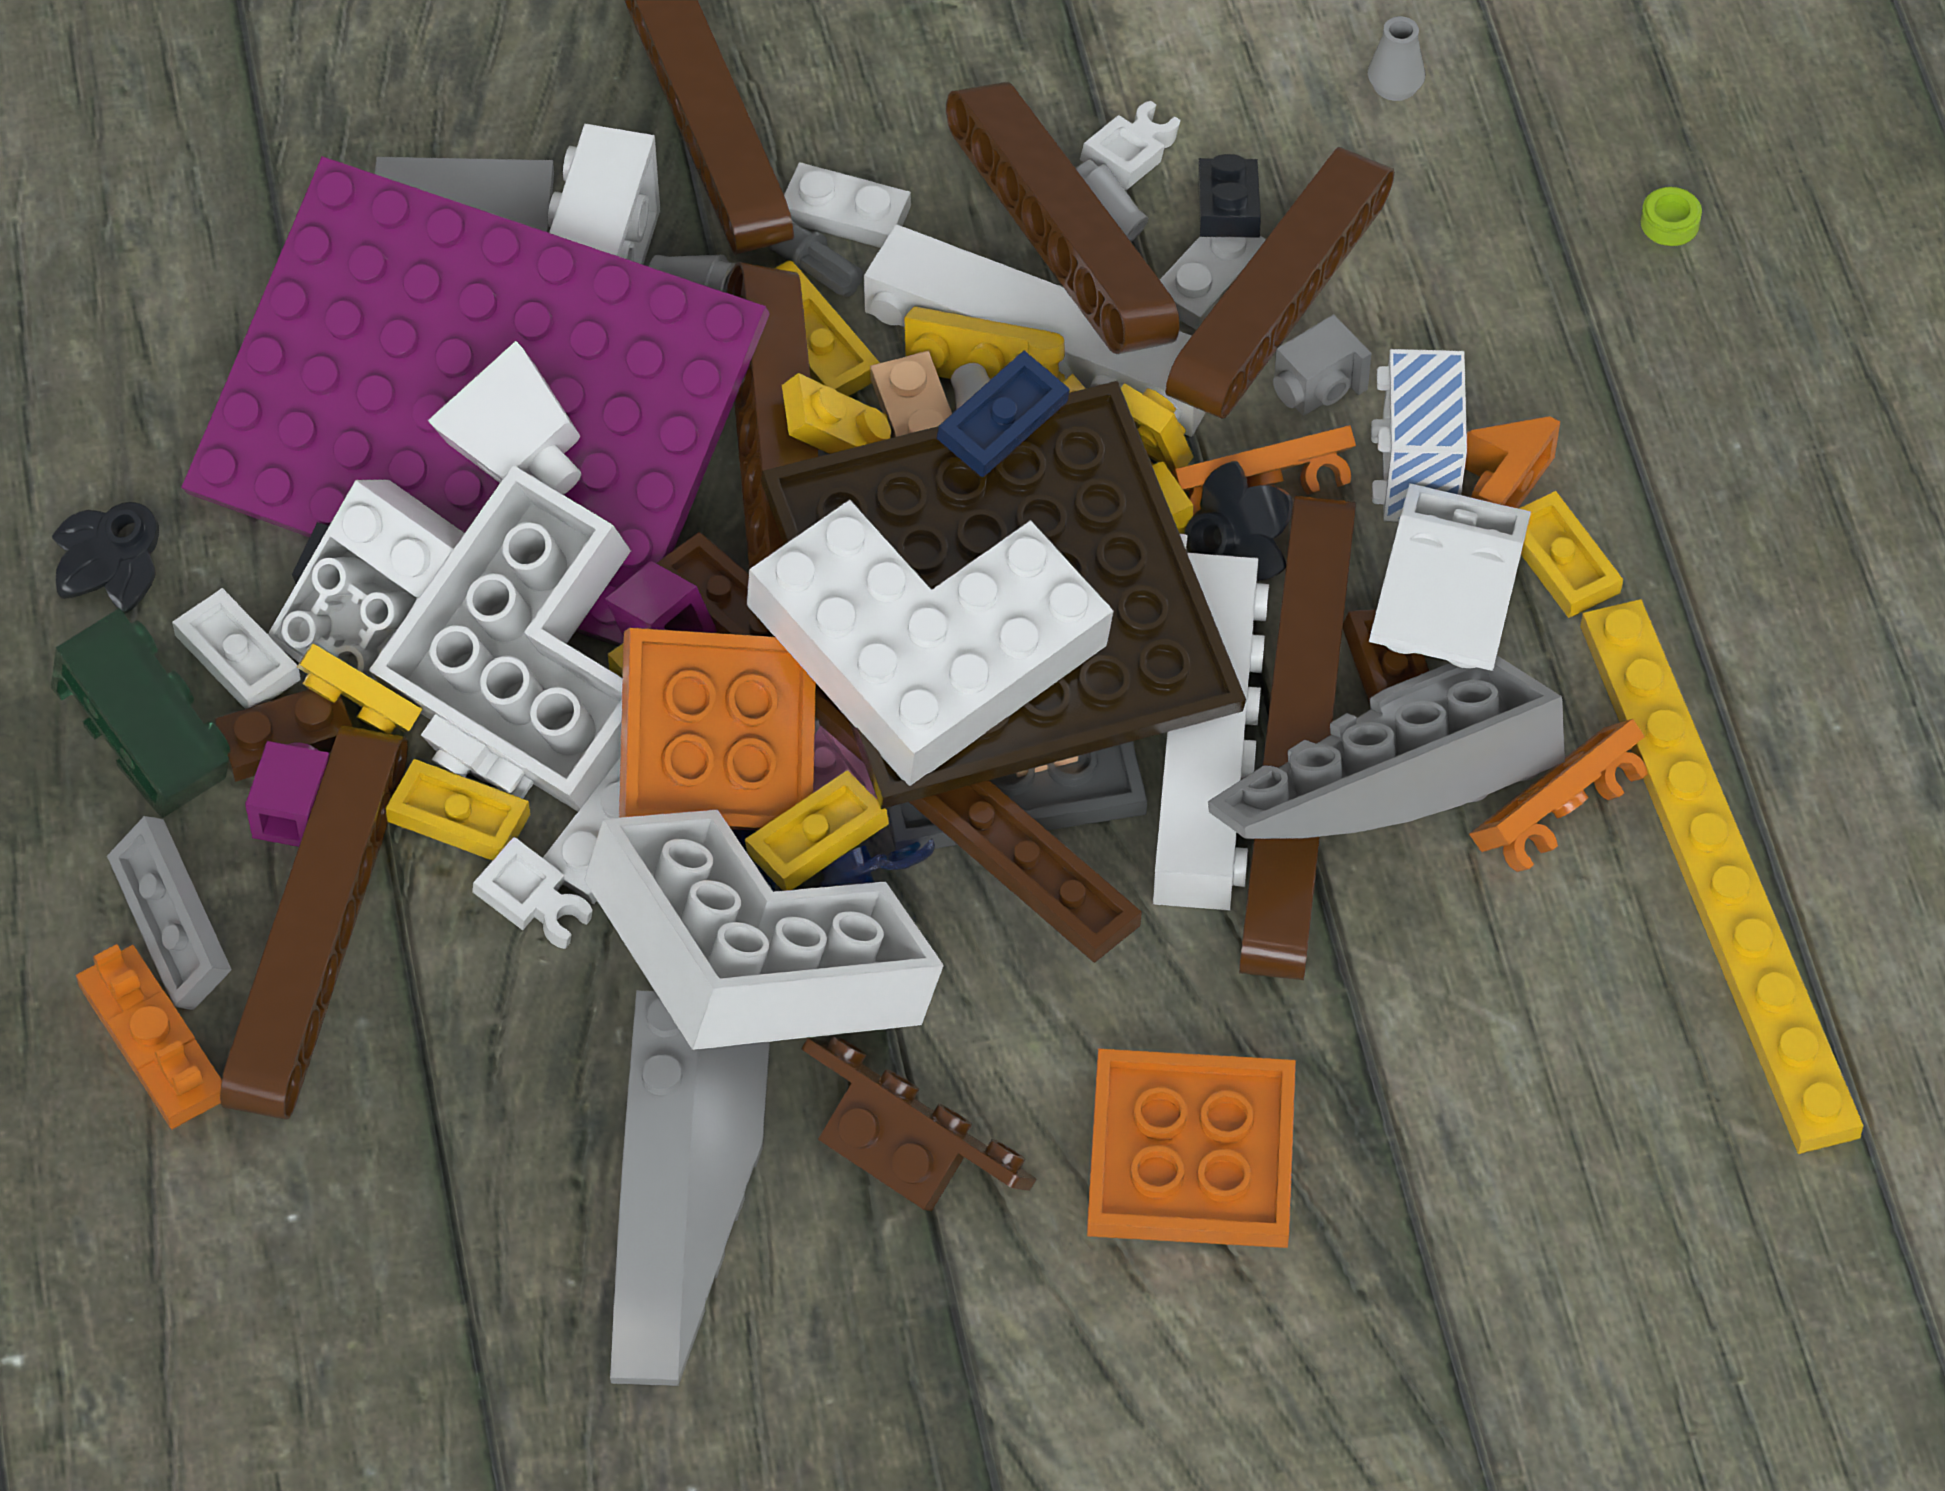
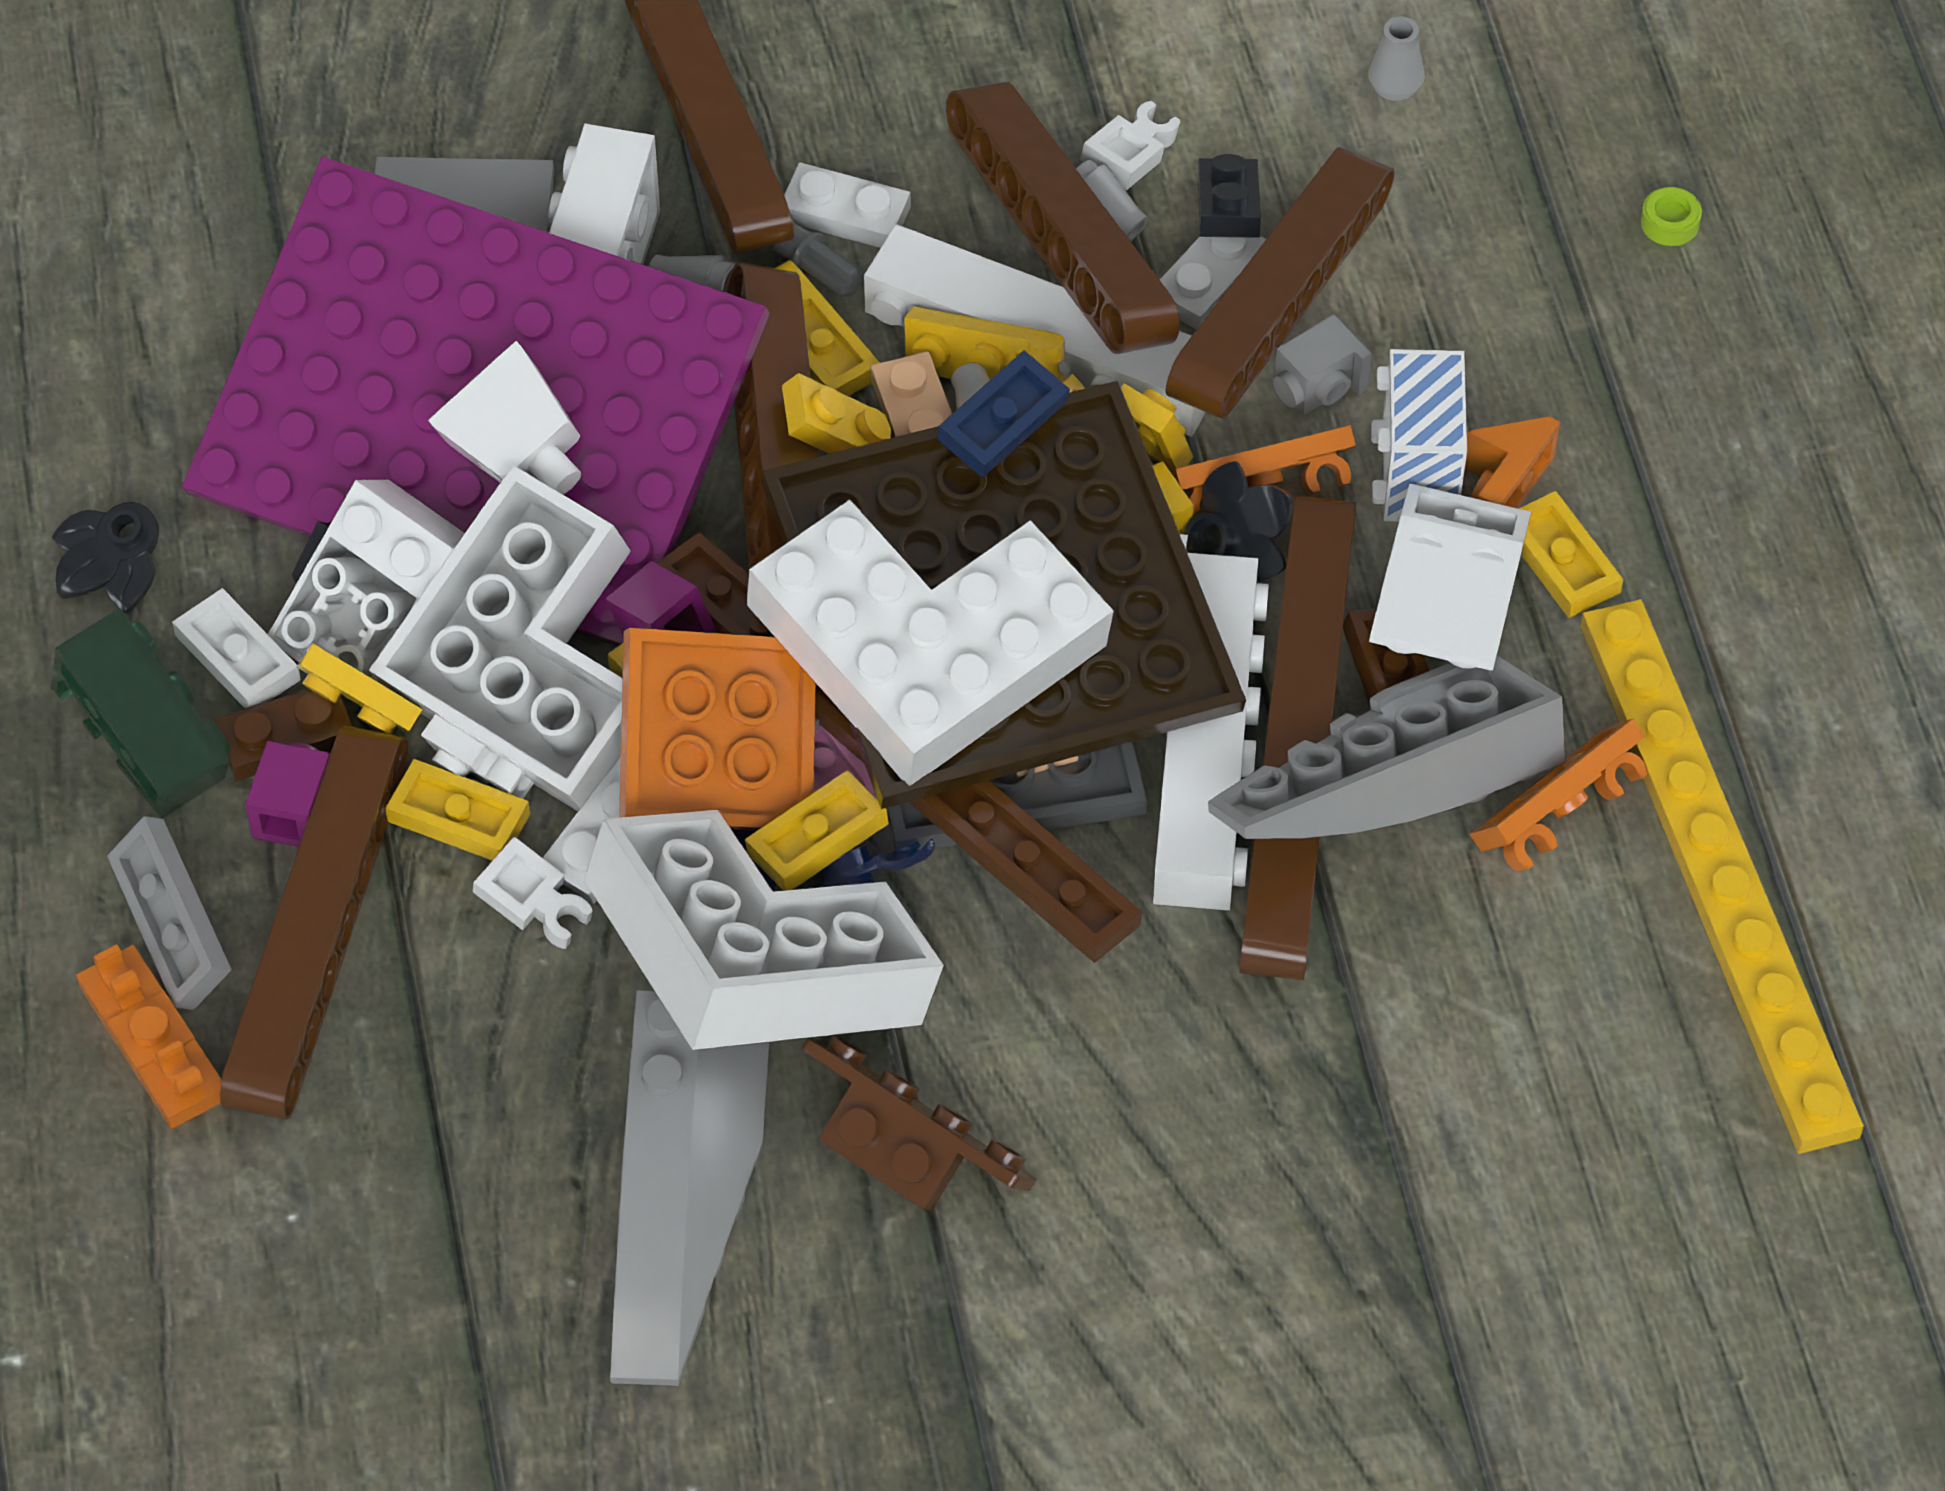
orange plate [1087,1049,1296,1248] -> none

